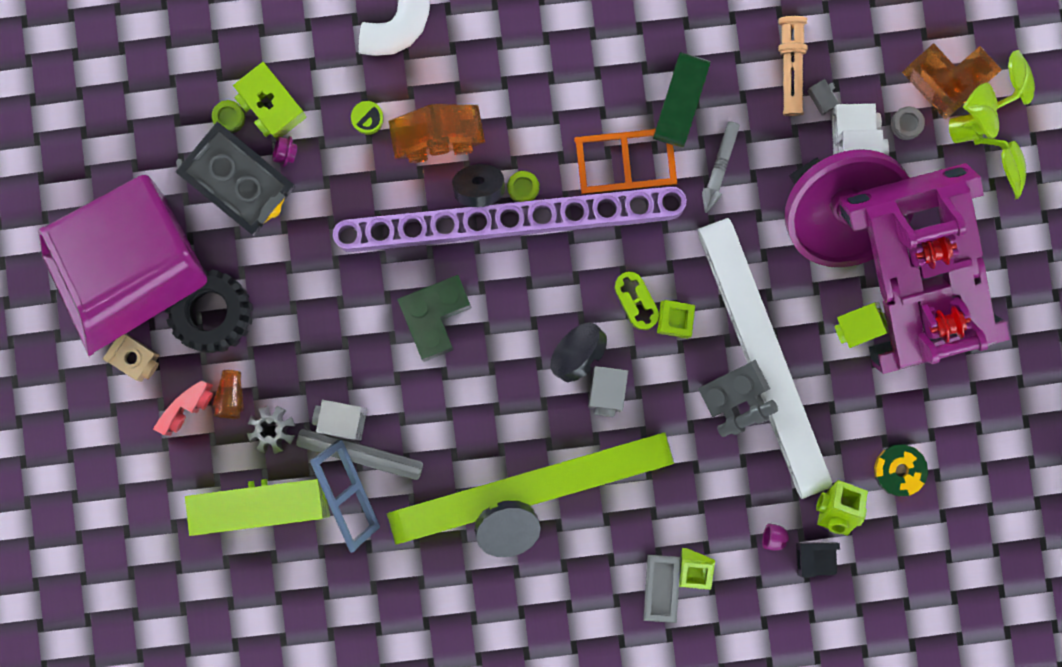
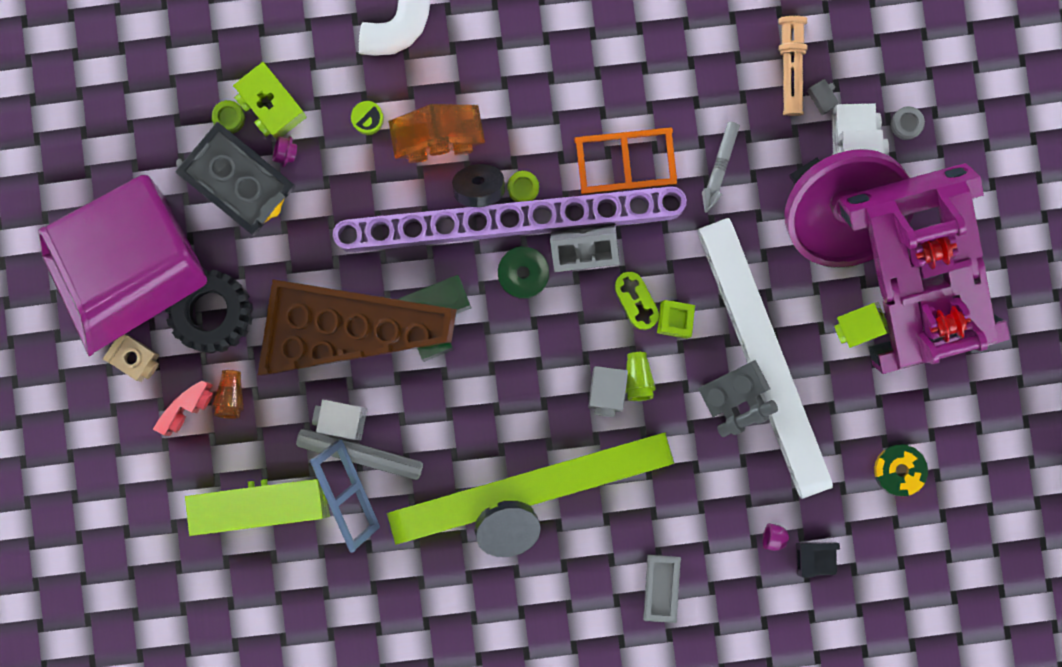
light grey piece [247,406,295,454] -> none
black tile [550,322,607,382] -> none
dark green beam [653,52,711,148] -> none
lime slope [679,548,715,590] -> none
lime brick [816,480,868,536] -> none
clear orange brick [902,43,1002,120] -> none
lime plant [949,50,1035,200] -> none
none -> reddish brown wing [258,279,457,376]
none -> dark green piece [498,246,549,299]
none -> light grey brick [550,224,620,272]
none -> lime cone [625,352,656,401]

